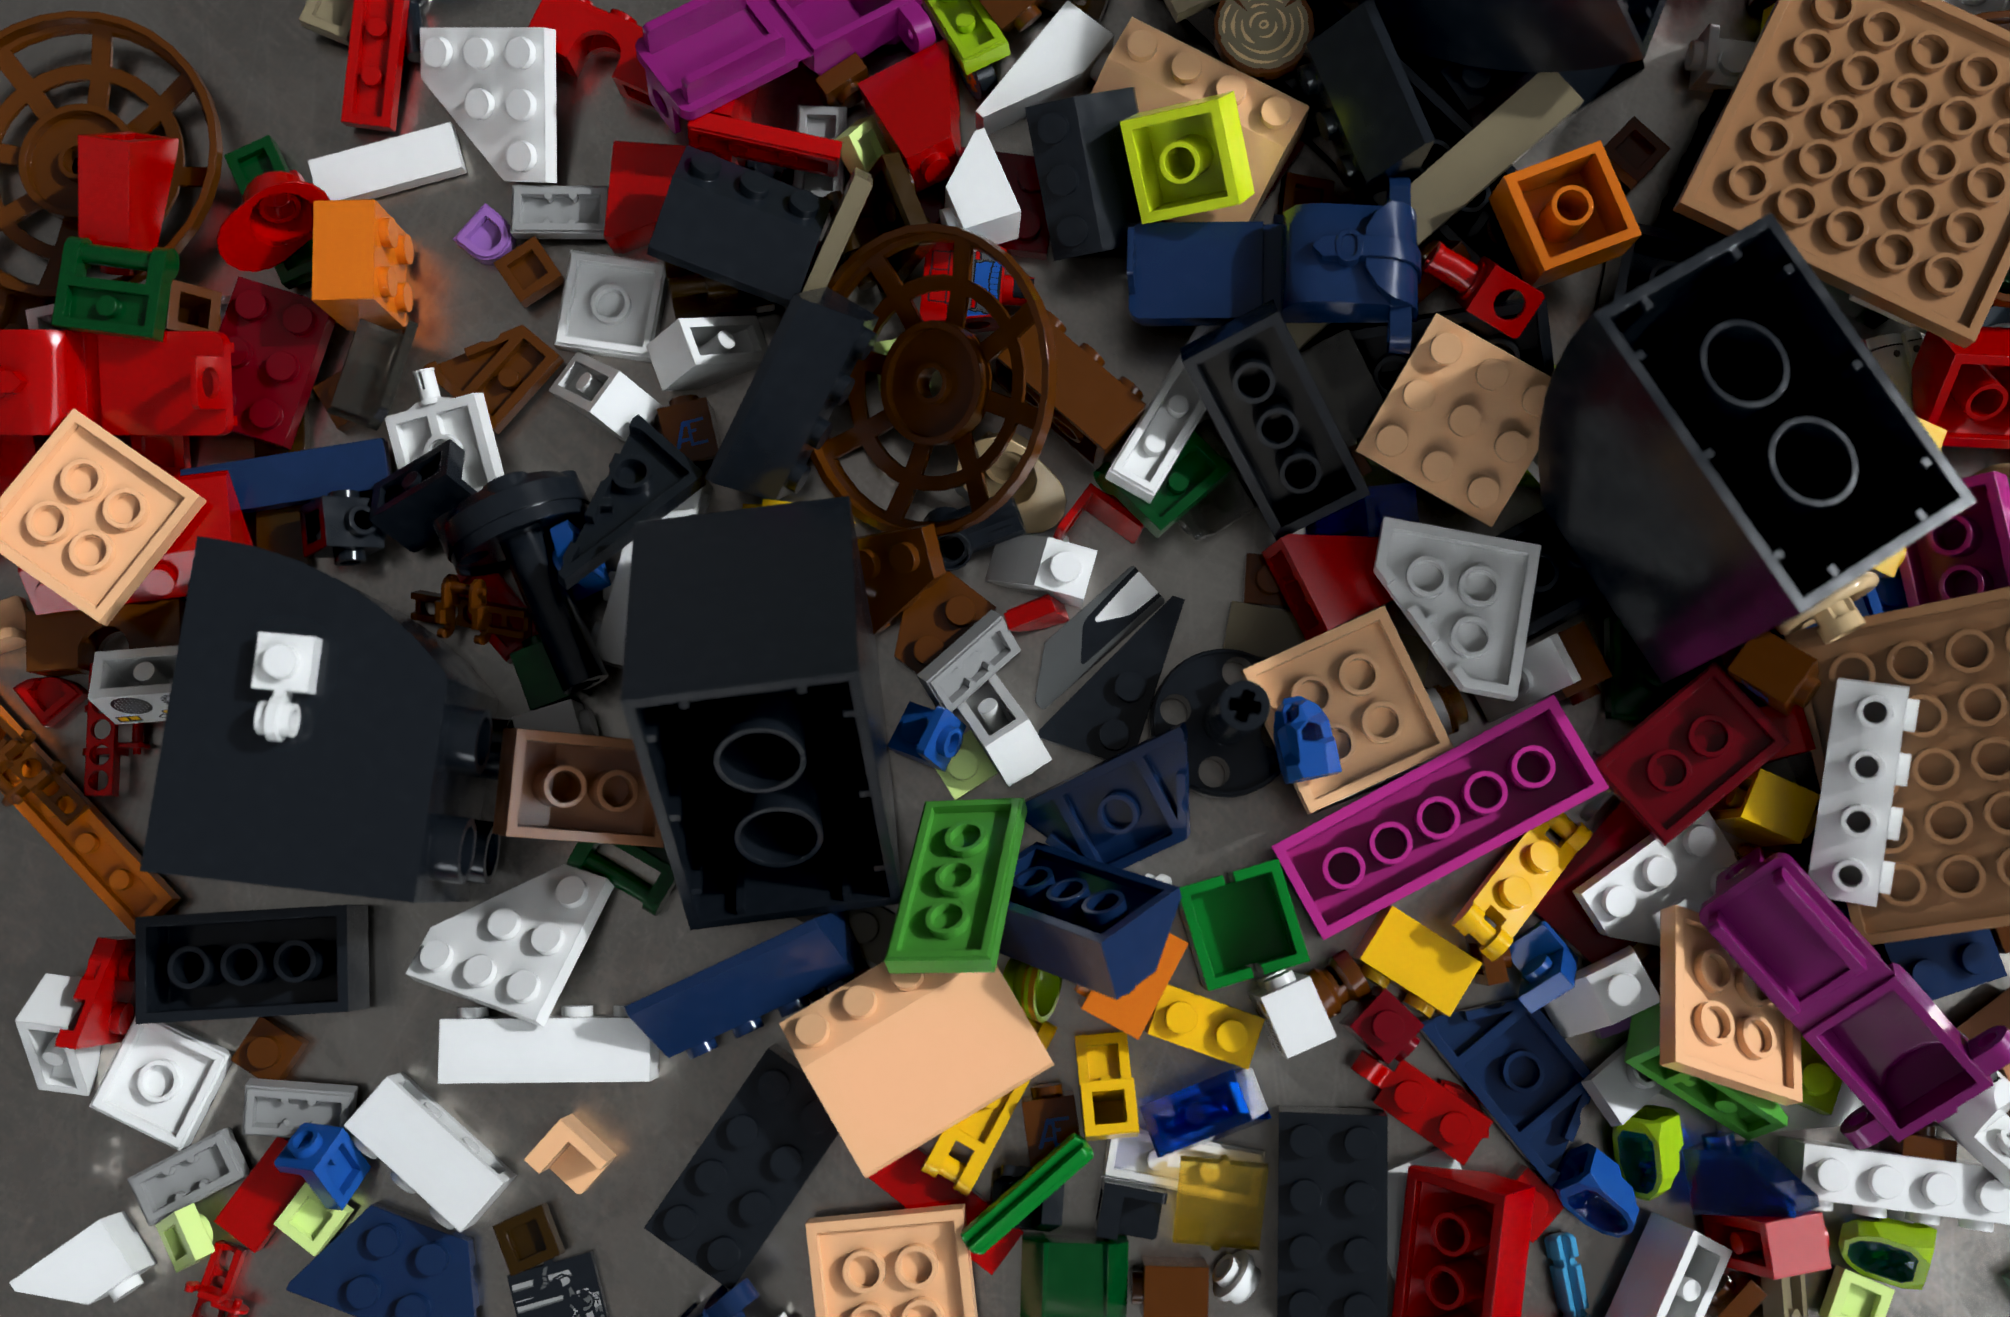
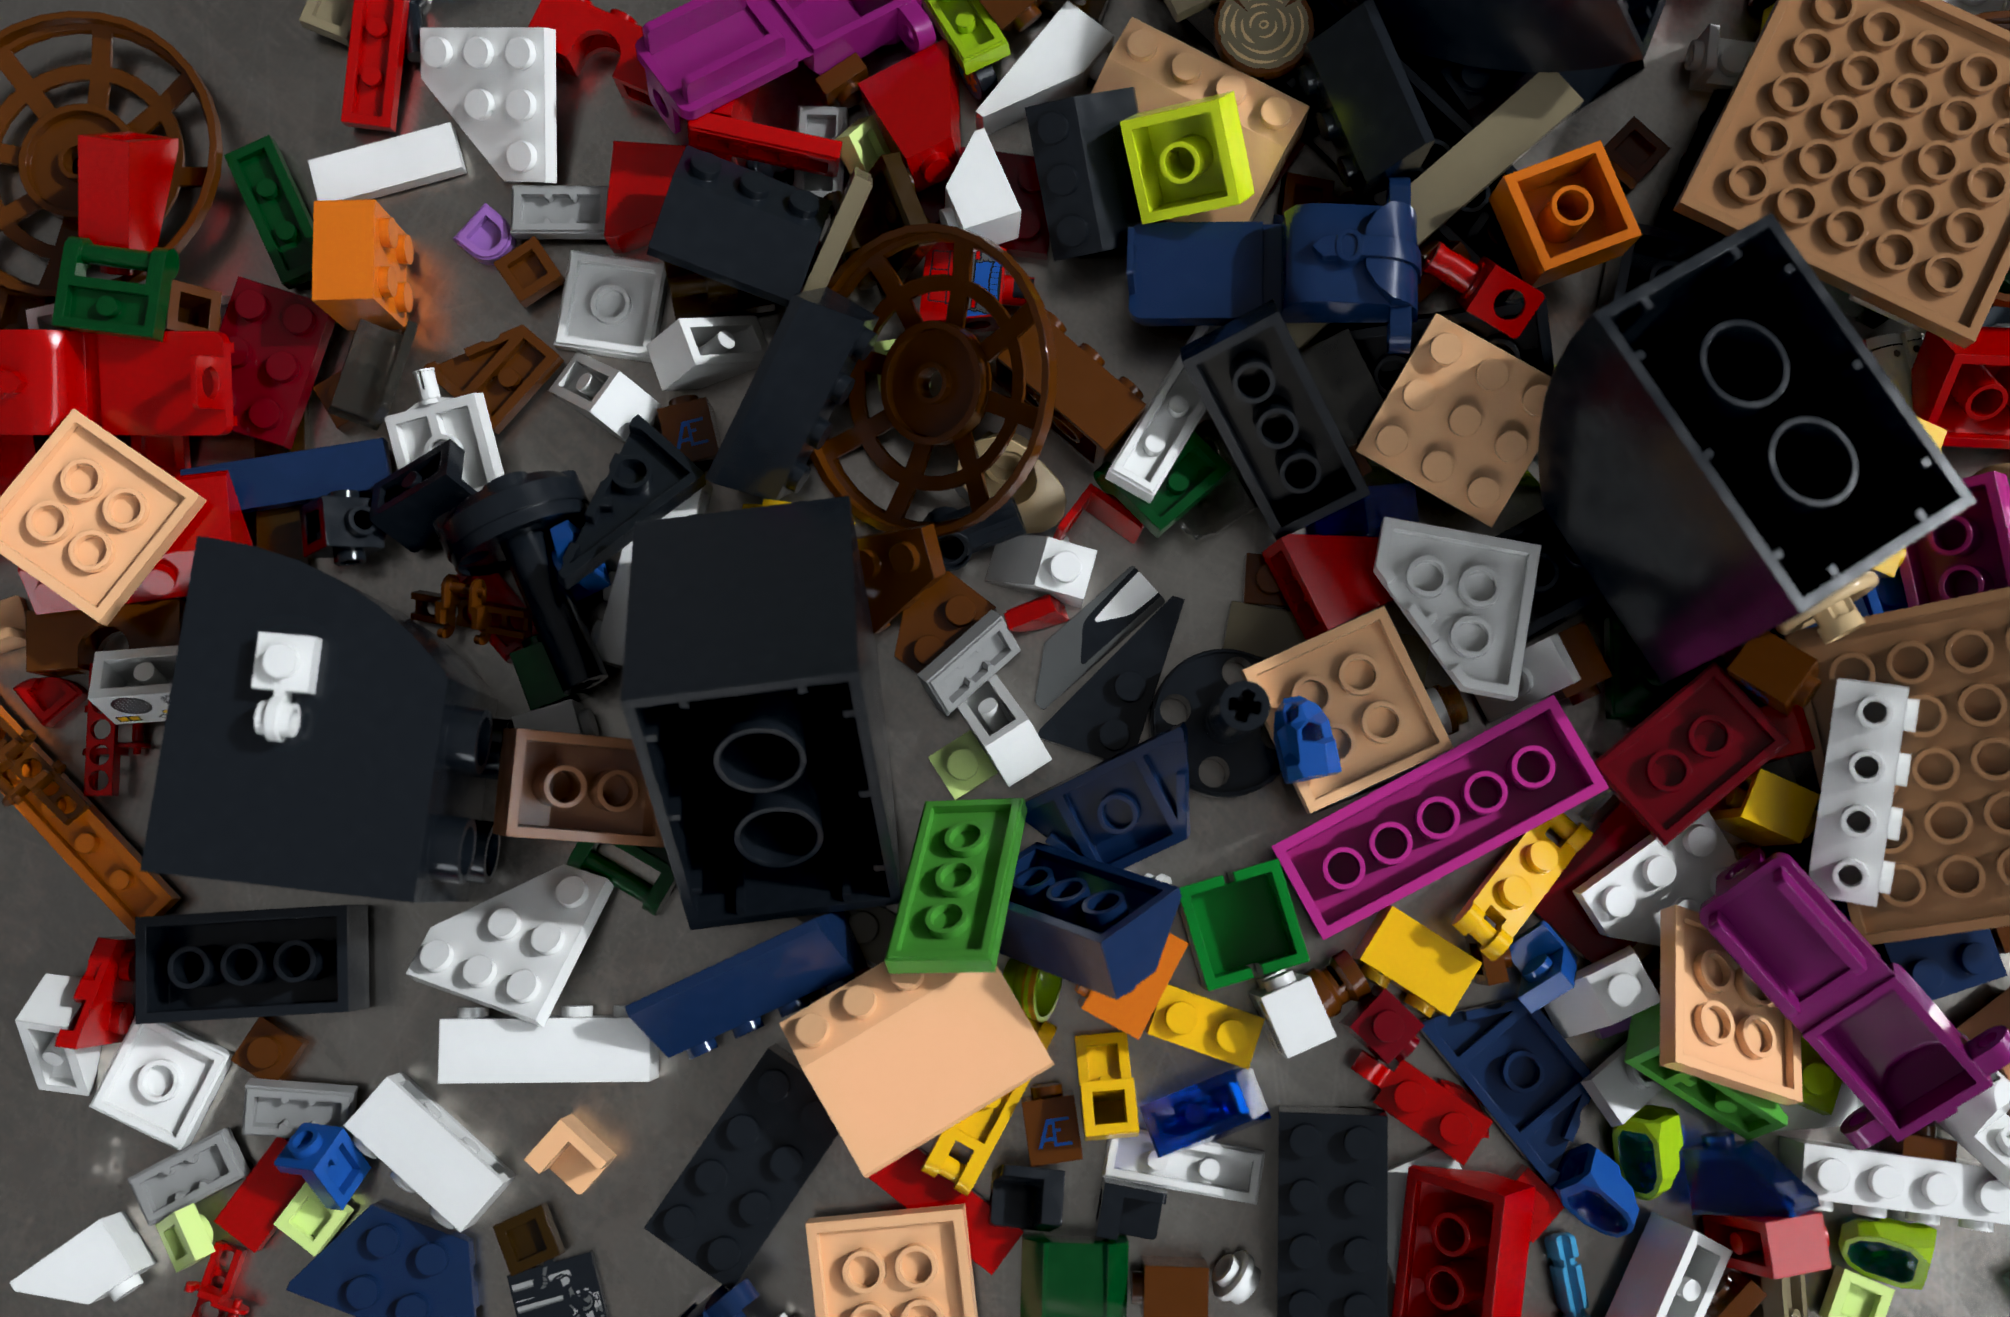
red piece [216,170,330,272] -> none
blue bracket [887,701,967,772] -> none
green axle [961,1133,1094,1255] -> none
clear yellow piece [1172,1155,1269,1251] -> none

